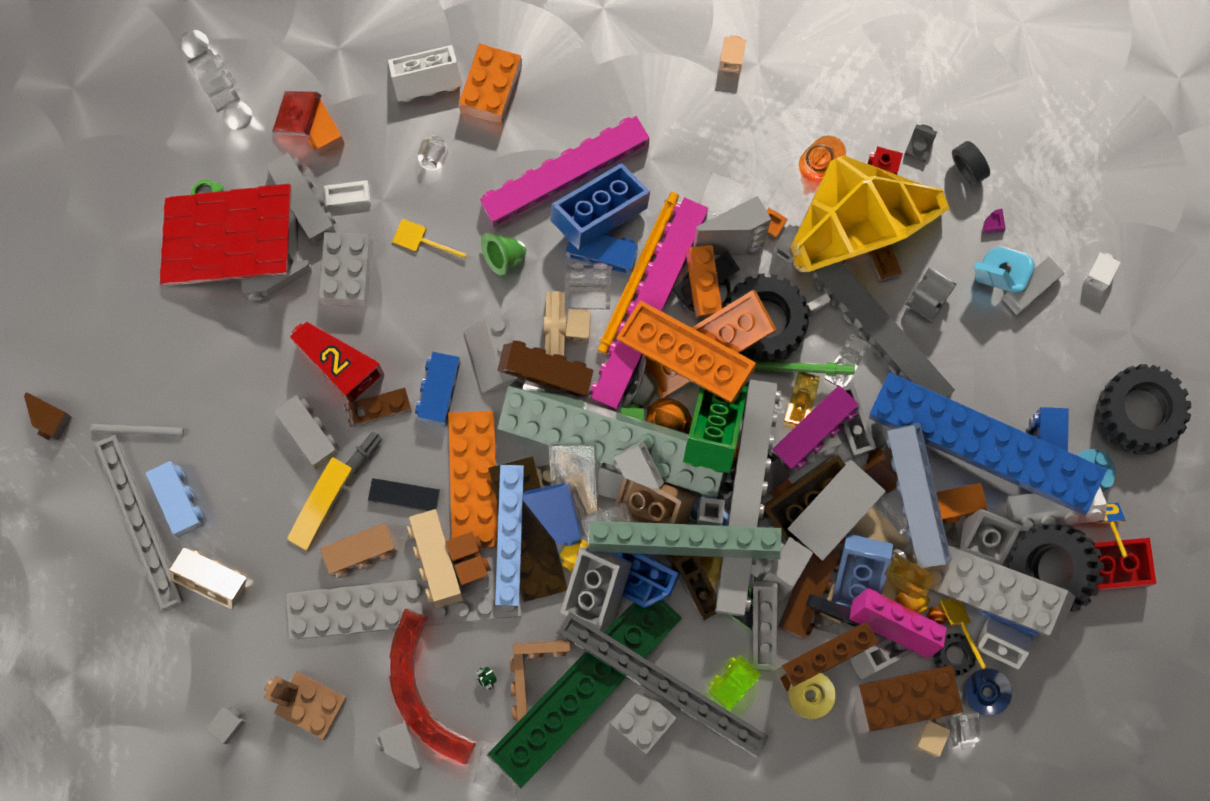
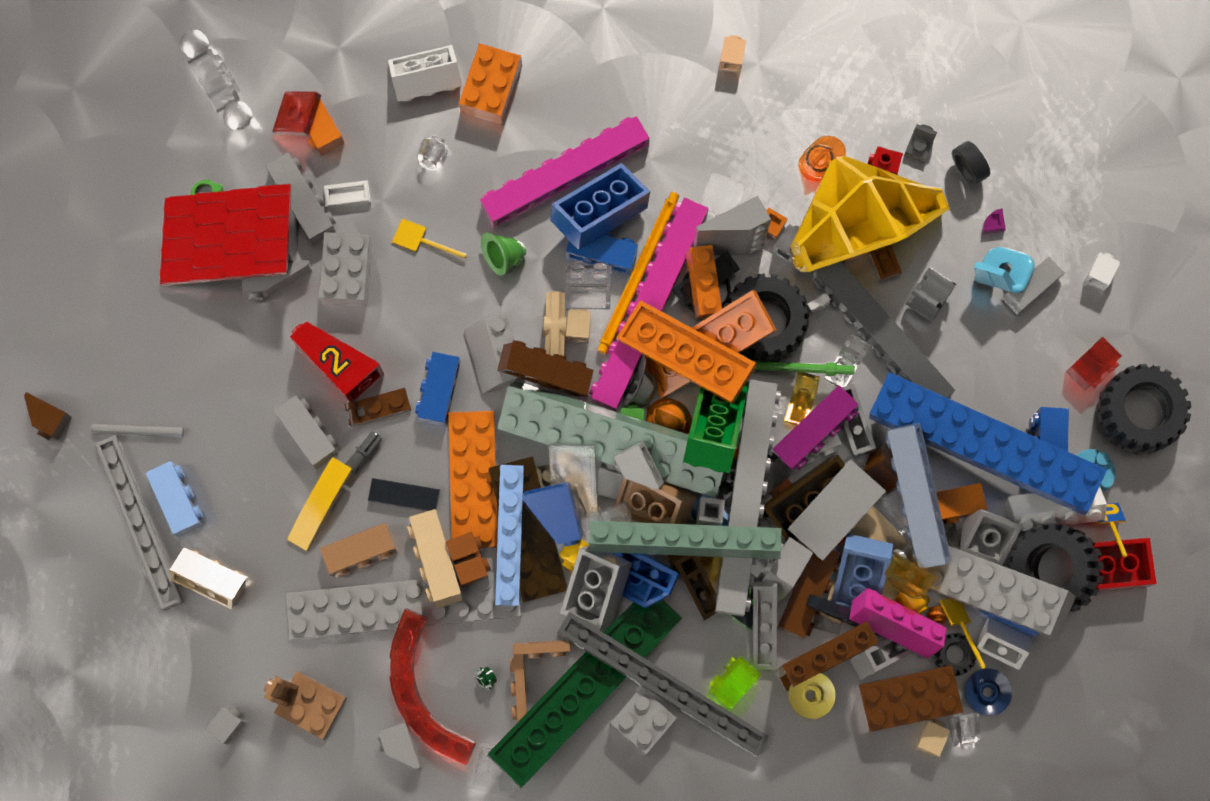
none -> clear red brick [1066,337,1122,391]

